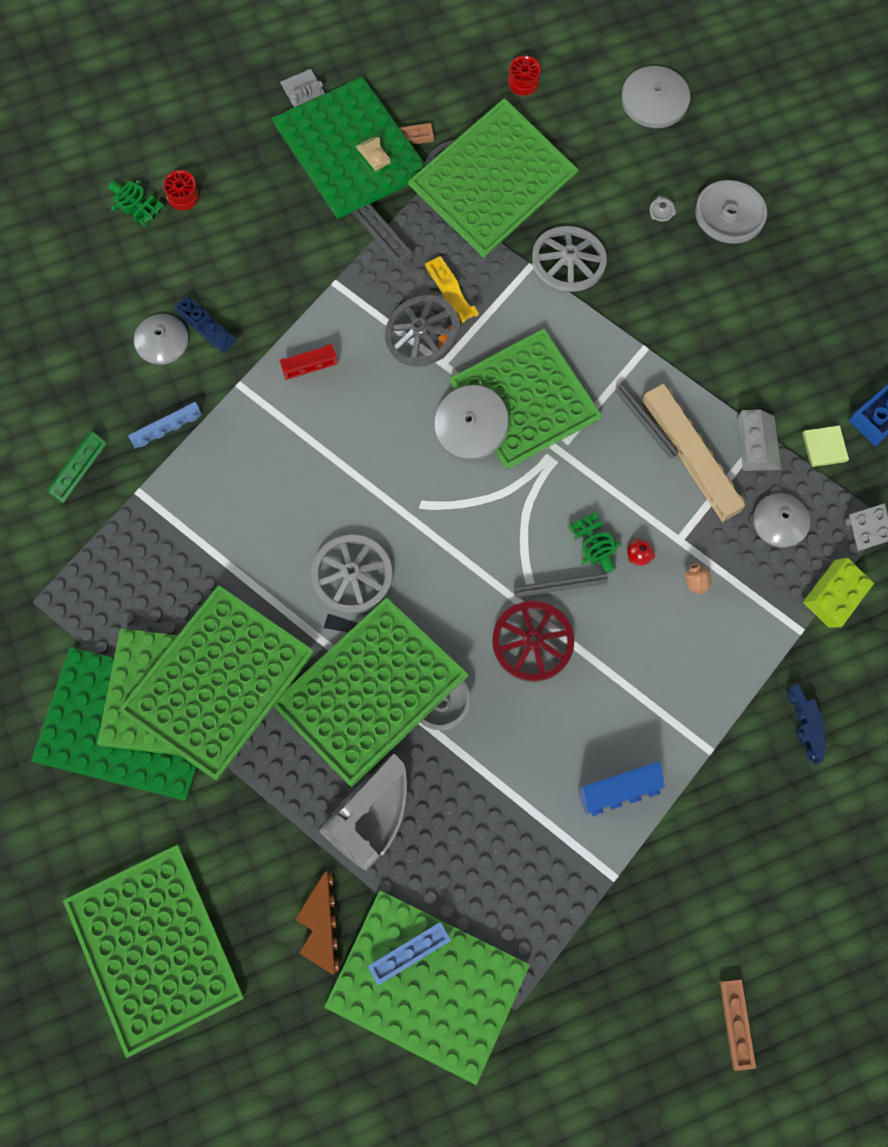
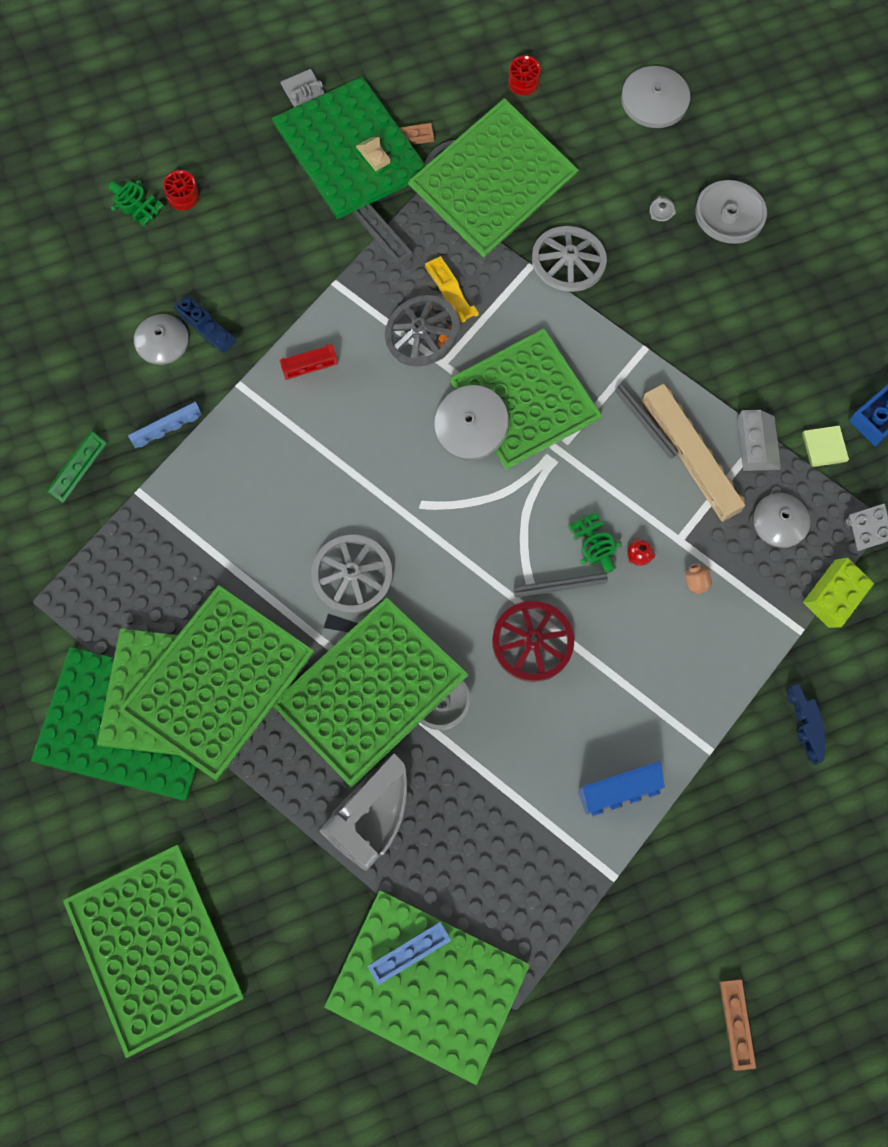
dark orange slope [295,871,339,975] -> none

